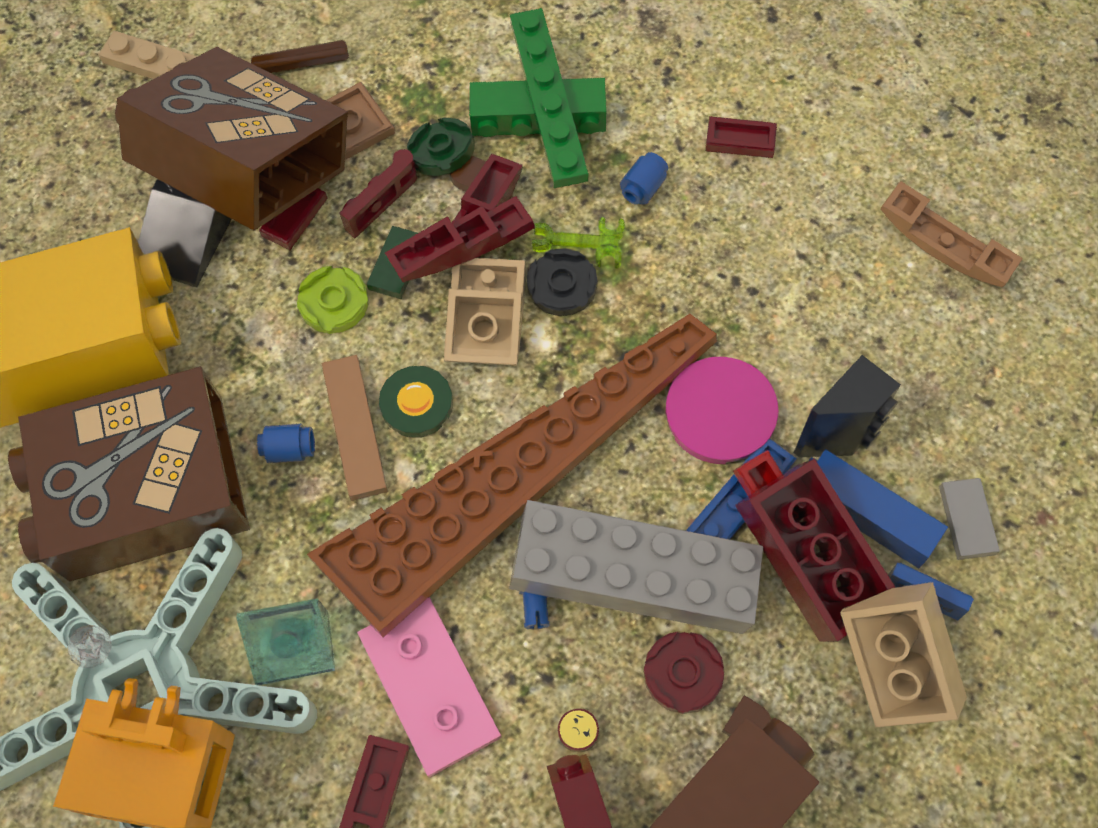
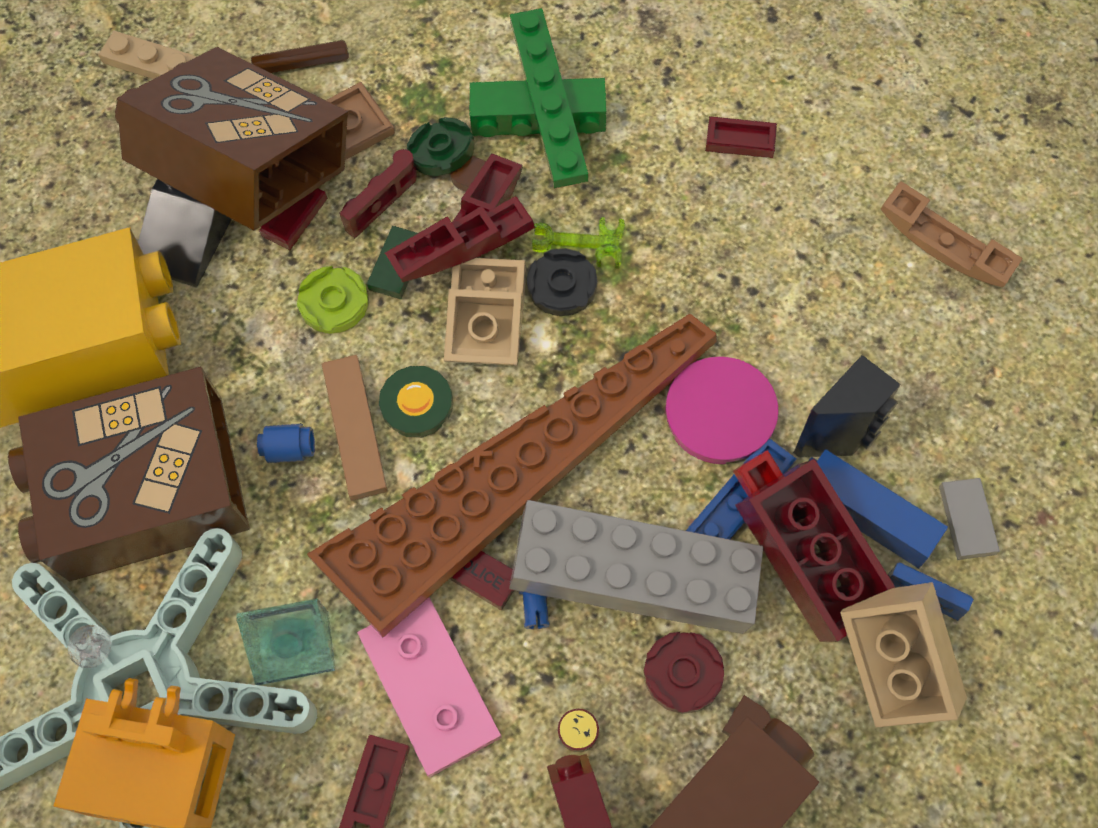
blue brick [620,152,668,204] -> none
none -> dark red tile [450,551,515,611]

